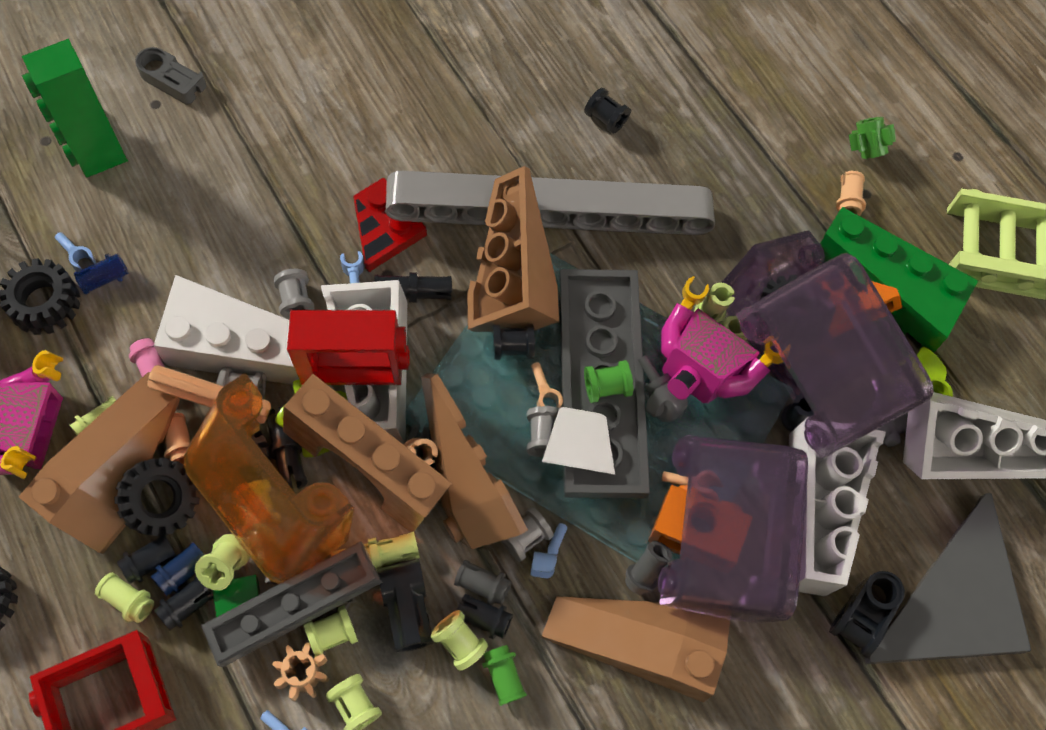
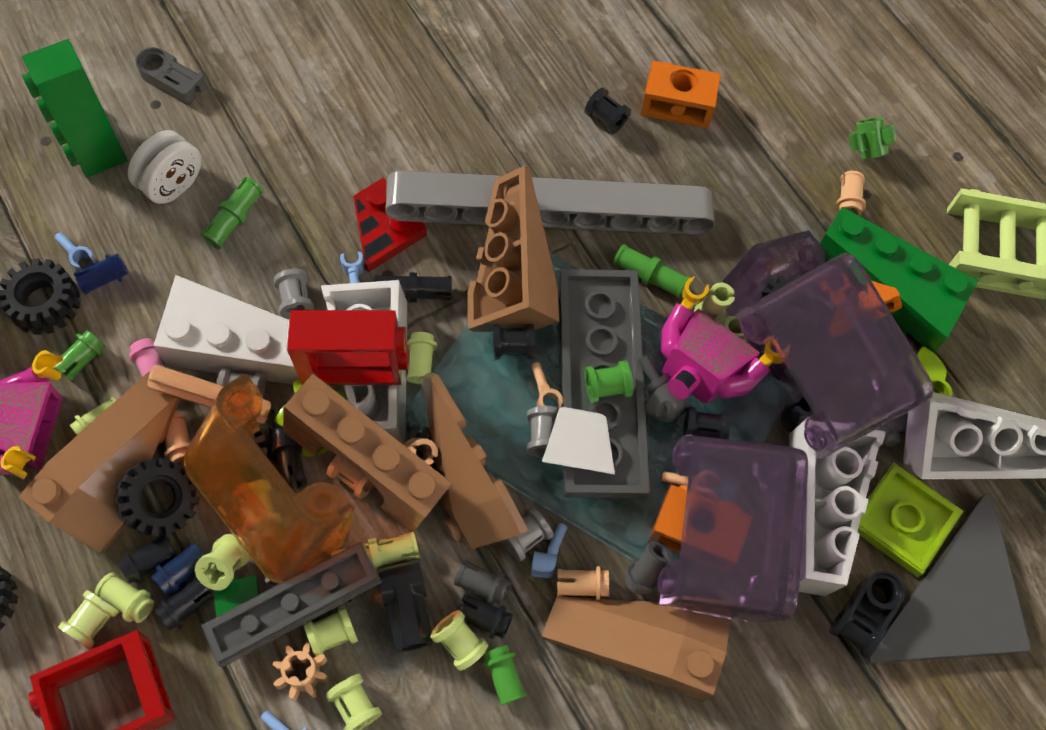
none -> bright green pin [55,330,105,382]
none -> yellowish green bush [58,590,120,649]
none -> white head [128,130,202,204]
none -> bright green pin [200,176,264,249]
none -> light nougat bush [326,455,375,499]
none -> yellowish green pin [406,332,438,384]
none -> light nougat pin [557,566,609,600]
none -> bright green pin [613,244,691,299]
none -> orange brick [640,60,721,128]
none -> black bush [683,406,731,448]
none -> lime plate [857,462,963,577]

